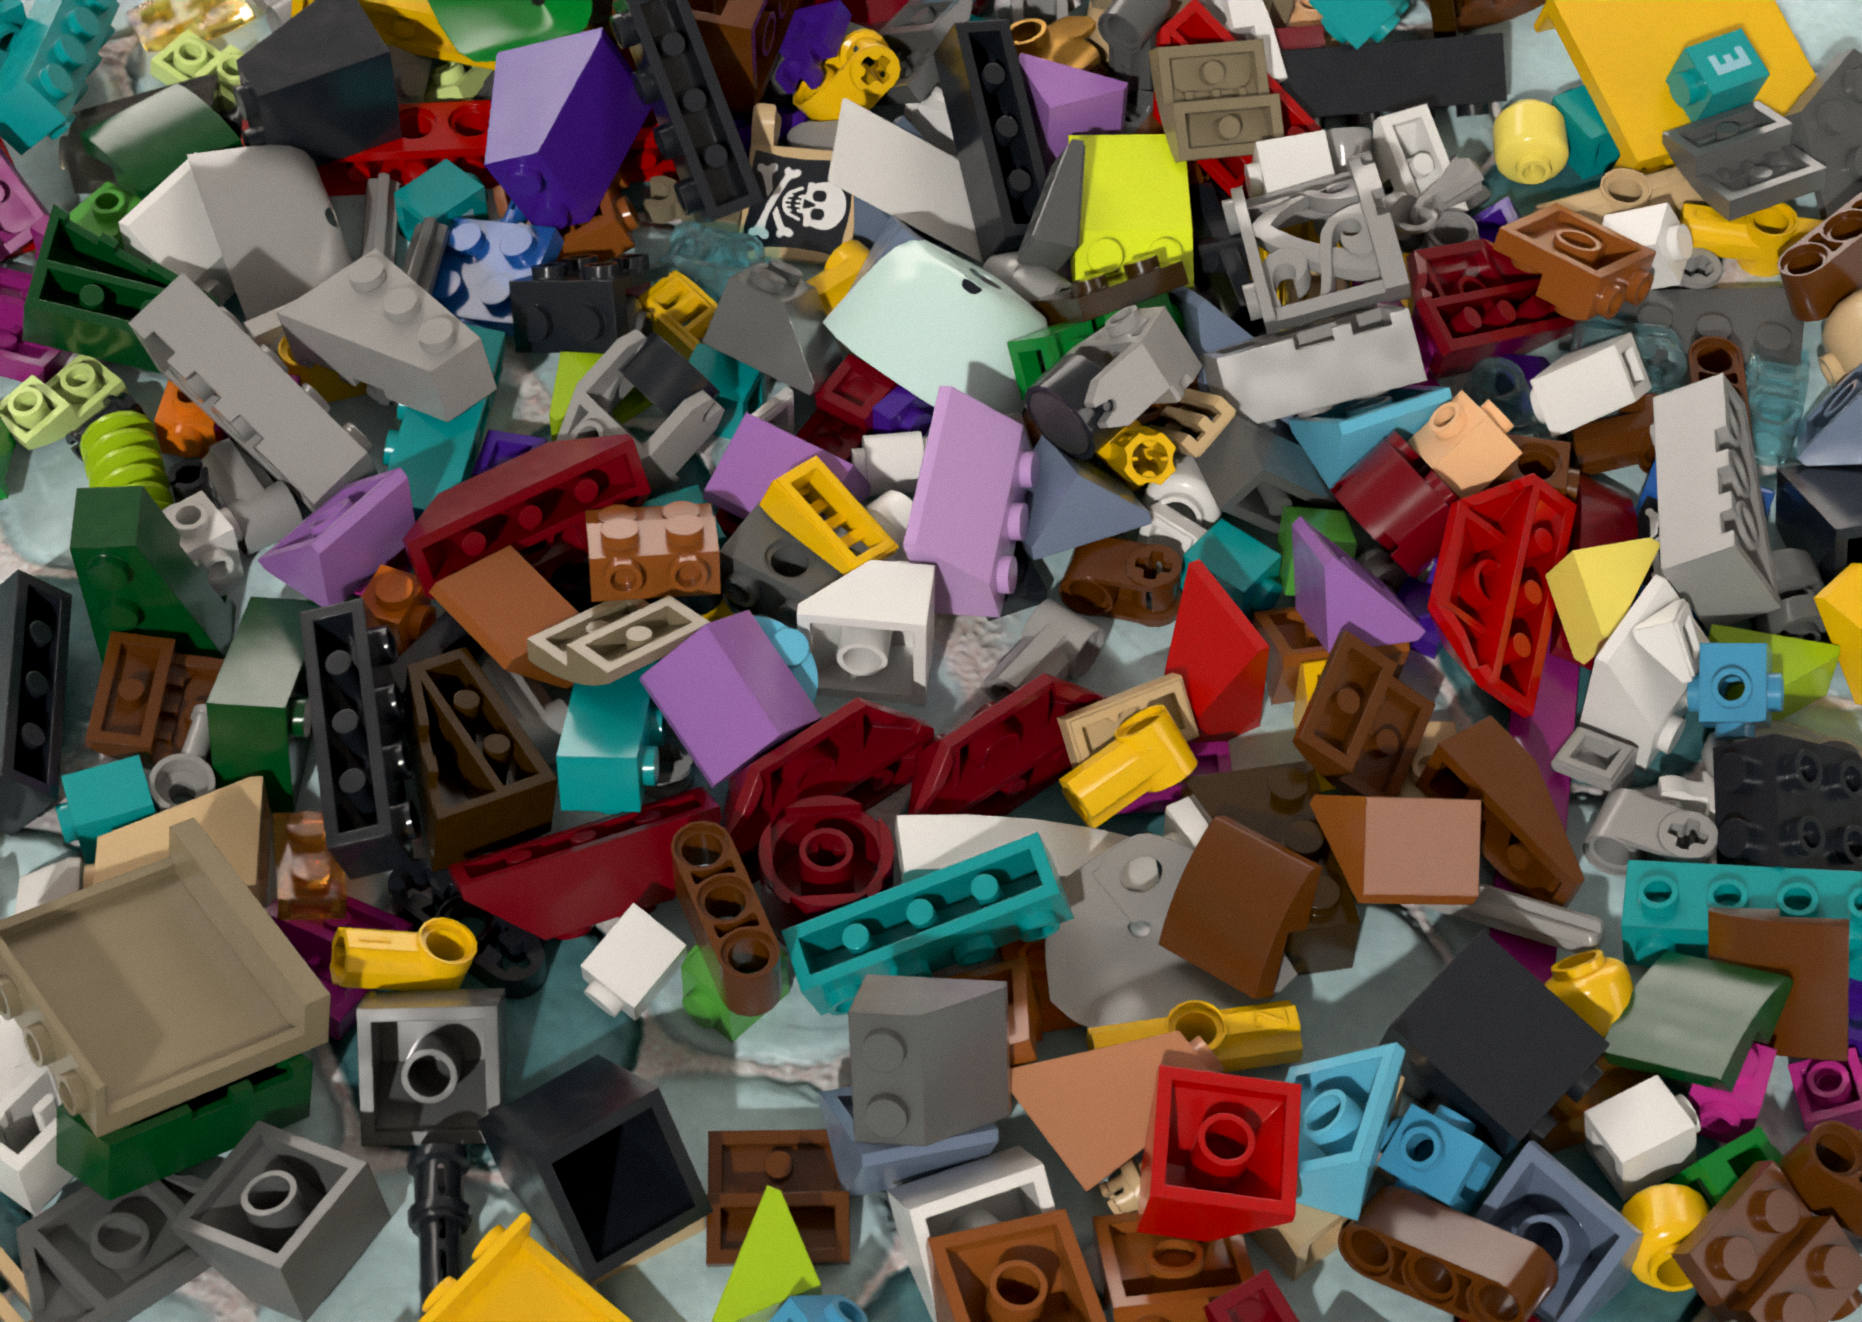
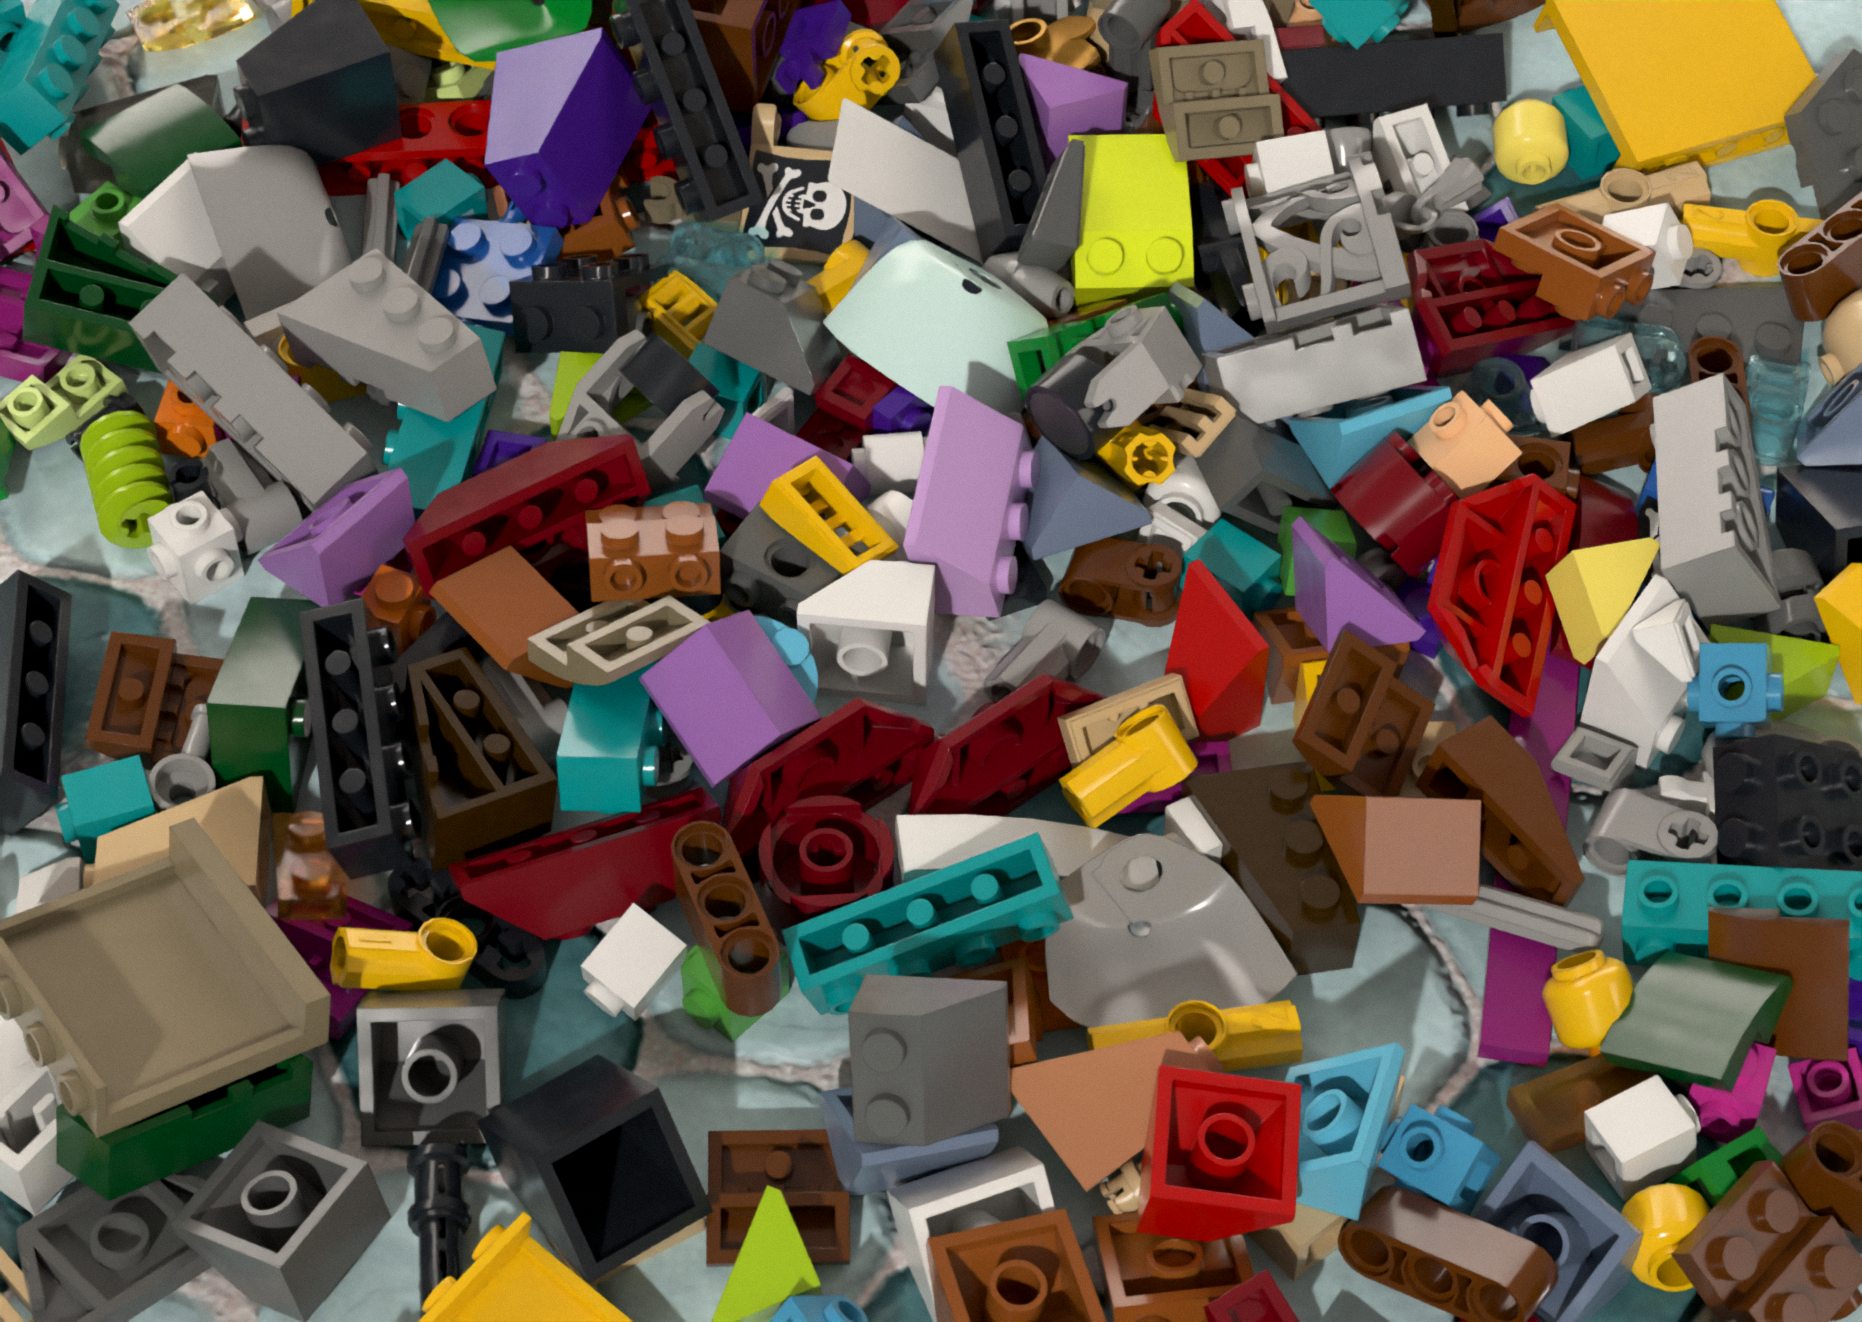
dark green wedge [69,486,236,666] -> none
yellowish green slope [150,29,245,111] -> none
dark brown wing [1031,254,1189,324] -> none
reddish brown slope [1158,815,1322,999] -> none
black slope [1378,930,1610,1161] -> none
dark grey slope [1662,101,1827,221] -> none
teal brick [1665,29,1770,123] -> none

